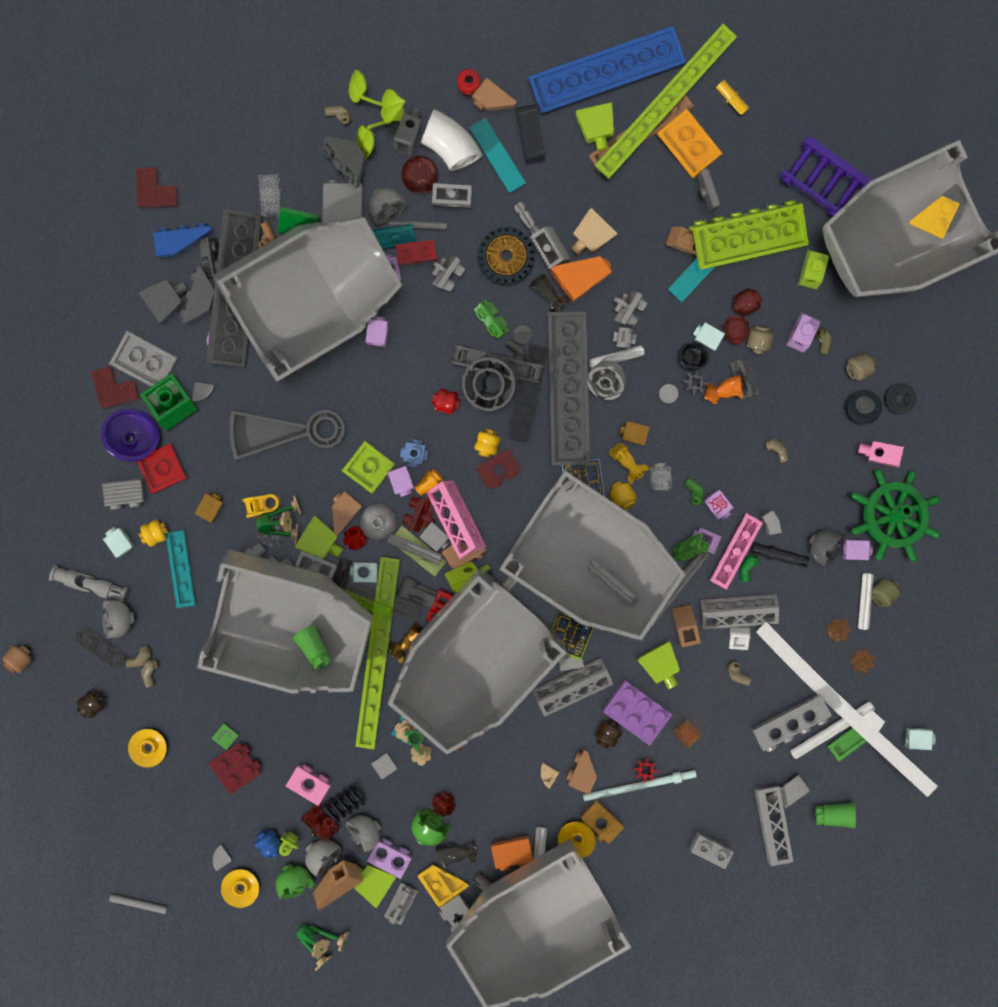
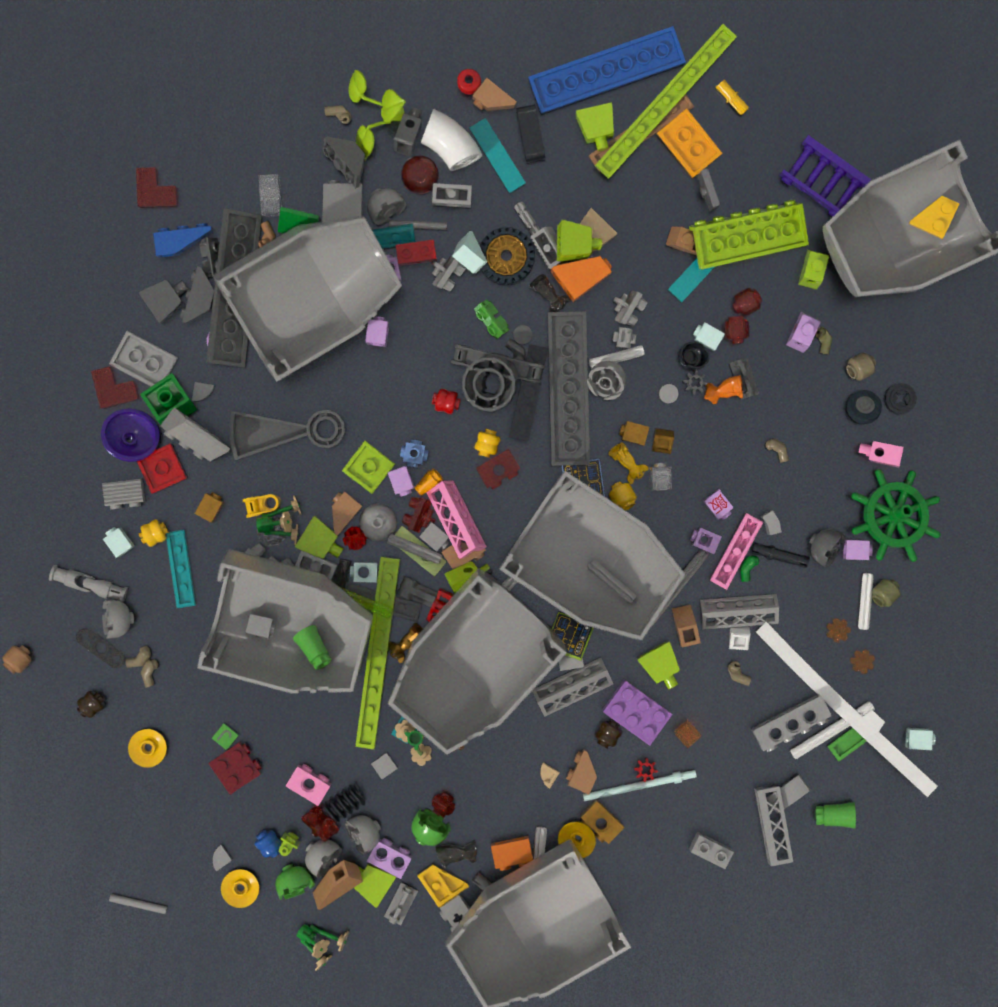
bright green hinge [672,532,709,562] -> none
bright green arm [684,478,704,506] -> none
dark tan head [747,325,774,354] -> none
none -> light grey slope [161,407,230,461]
none -> light grey brick [246,614,276,640]
none -> light aqua slope [452,231,487,274]
none -> lime torso [557,220,602,262]
none -> pearl gold slope [652,428,674,454]

